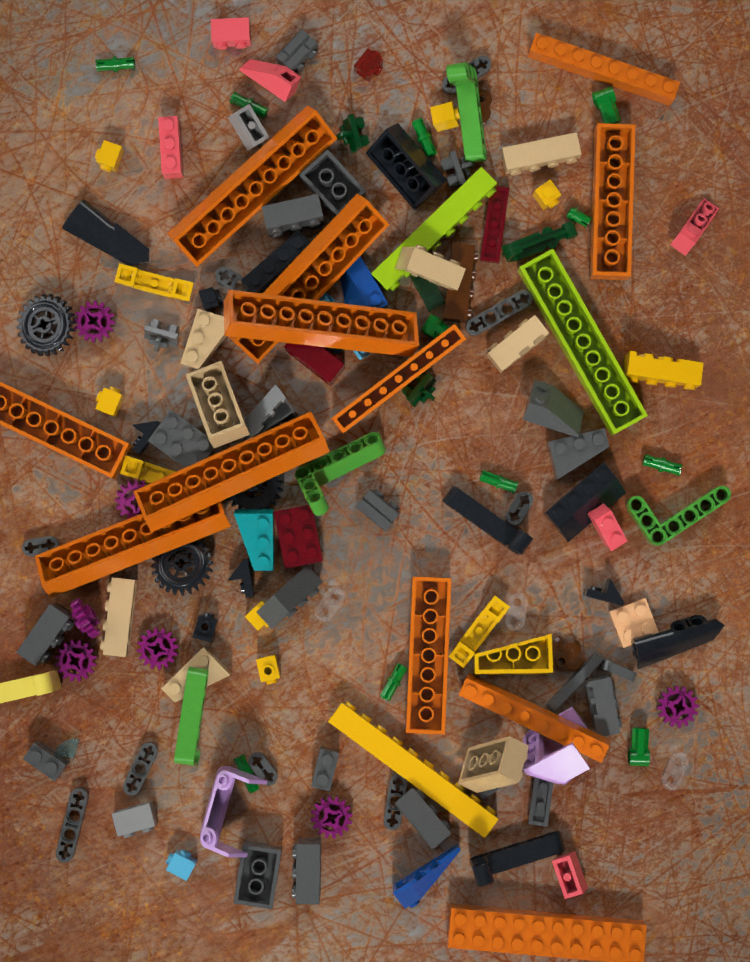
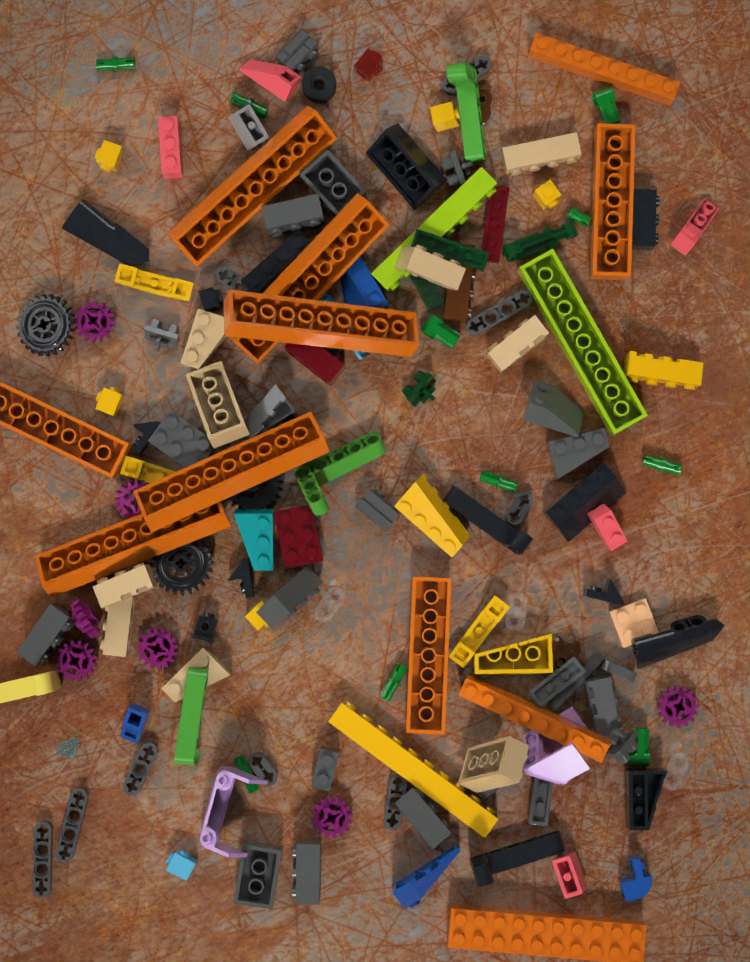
dark grey beam [22,536,60,557] -> none
dark grey brick [23,740,70,781] -> none
light grey brick [112,801,158,838] -> none
coral brick [211,17,251,50] -> none
yellow brick [256,654,281,685] -> none
orange brick [332,324,466,433] -> none
dark green hips [336,114,370,154] -> none
green pin [411,118,438,158] -> none
bright green beam [625,486,731,546] -> none
none -> dark grey beam [32,820,53,898]
none -> tan wedge [92,562,158,608]
none -> blue brick [120,703,151,744]
none -> black tyre [302,66,336,103]
none -> yellow wedge [394,473,471,557]
none -> dark green tile [411,229,490,272]
none -> dark grey plate [529,656,586,707]
none -> dark grey hips [606,729,639,764]
none -> blue brick [619,855,652,902]
none -> black wedge [625,768,668,830]
none -> black brick [632,189,660,250]

